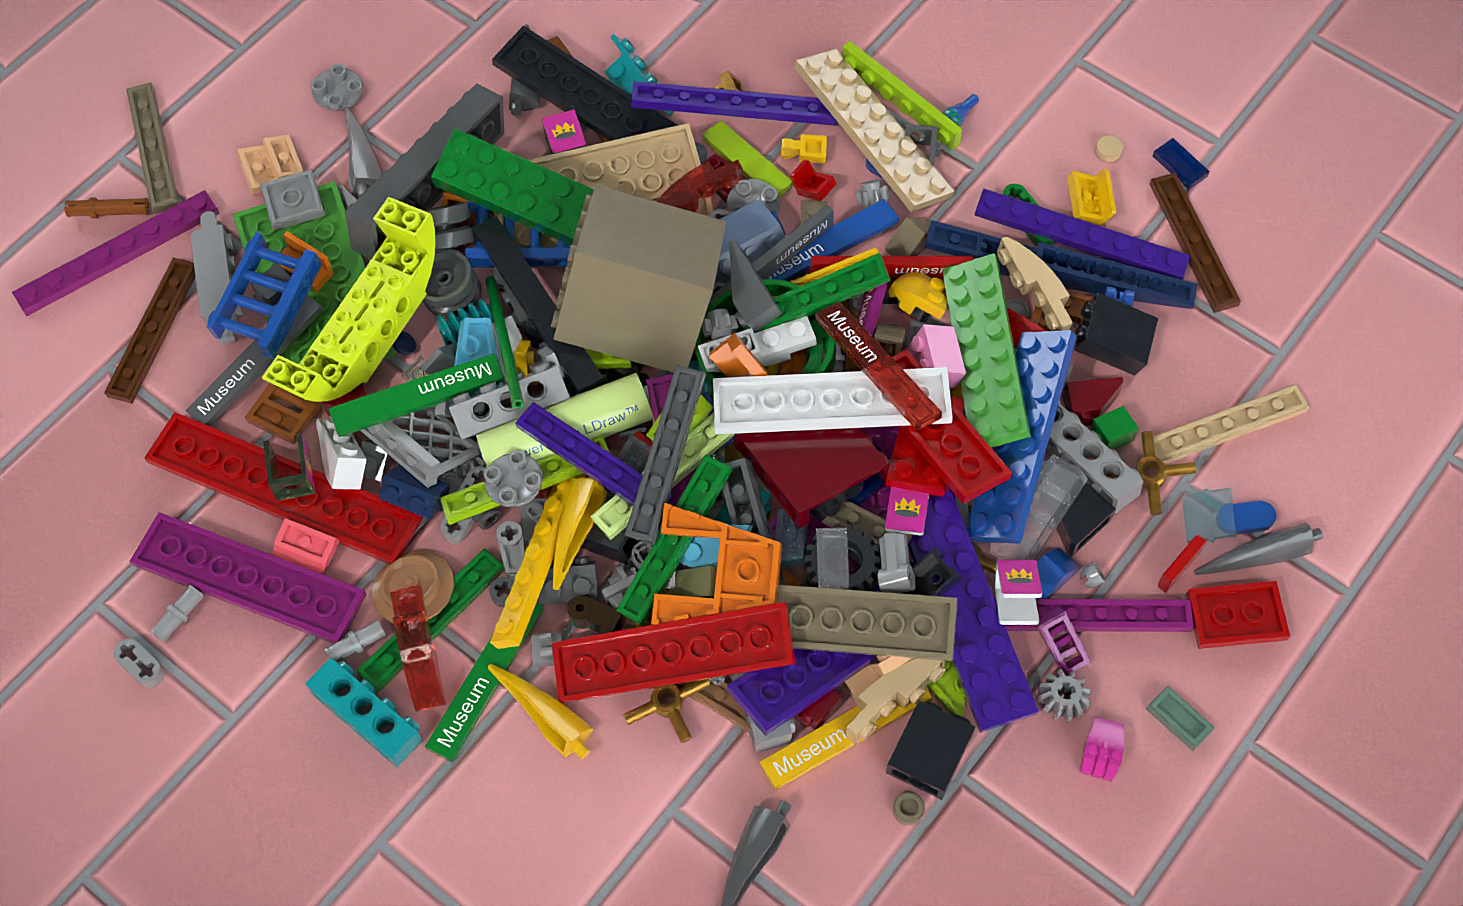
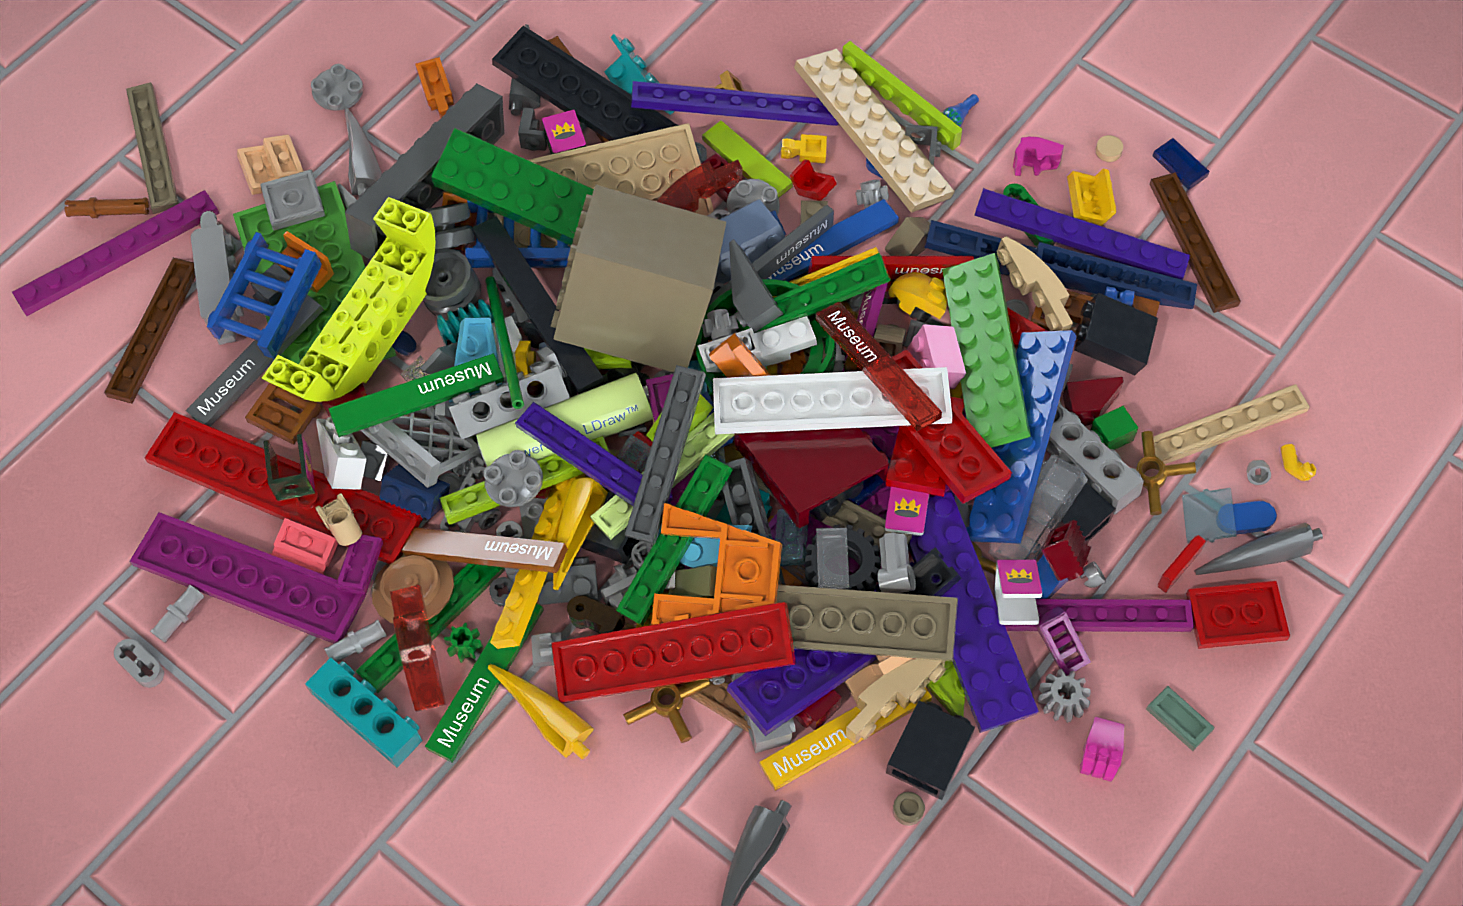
none -> tan piece [315,494,362,546]
none -> magenta plate [336,535,383,595]
none -> tile [402,528,568,573]
none -> orange hinge [415,57,454,118]
none -> green gear [444,623,483,663]
none -> dark grey bracket [518,108,547,151]
none -> dark pink hand [1013,136,1064,176]
none -> dark red brick [1041,520,1091,581]
none -> dark orange tile [1132,295,1160,317]
none -> light grey hinge [1247,460,1271,485]
none -> yellow arm [1280,444,1316,481]

